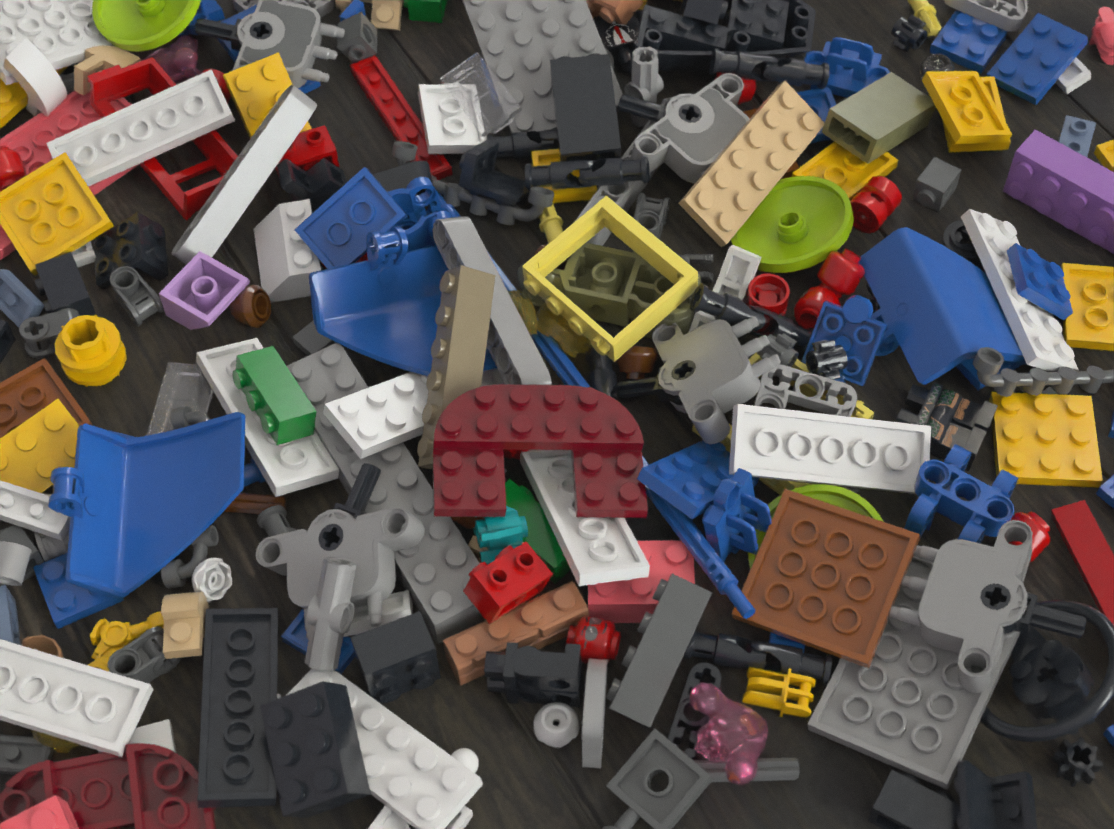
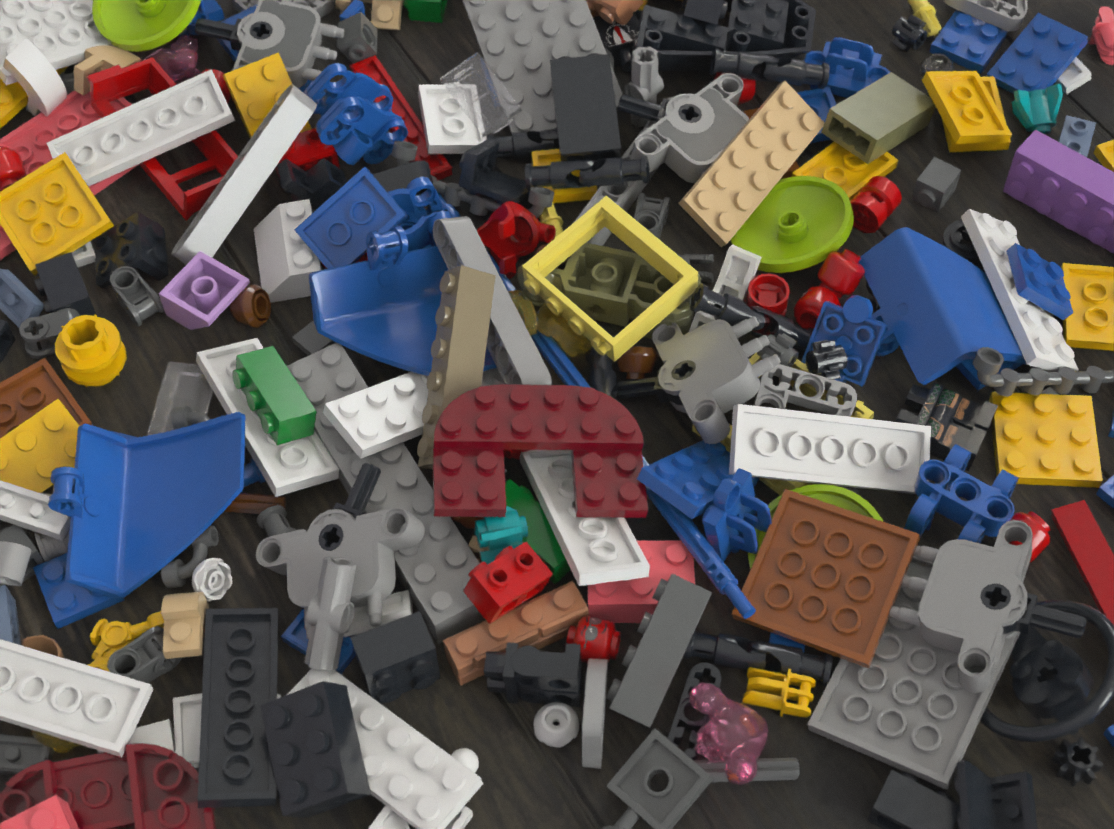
none -> white tile [173,693,202,768]
none -> blue piece [303,63,408,165]
none -> red piece [477,201,556,279]
none -> teal brick [1012,84,1063,134]

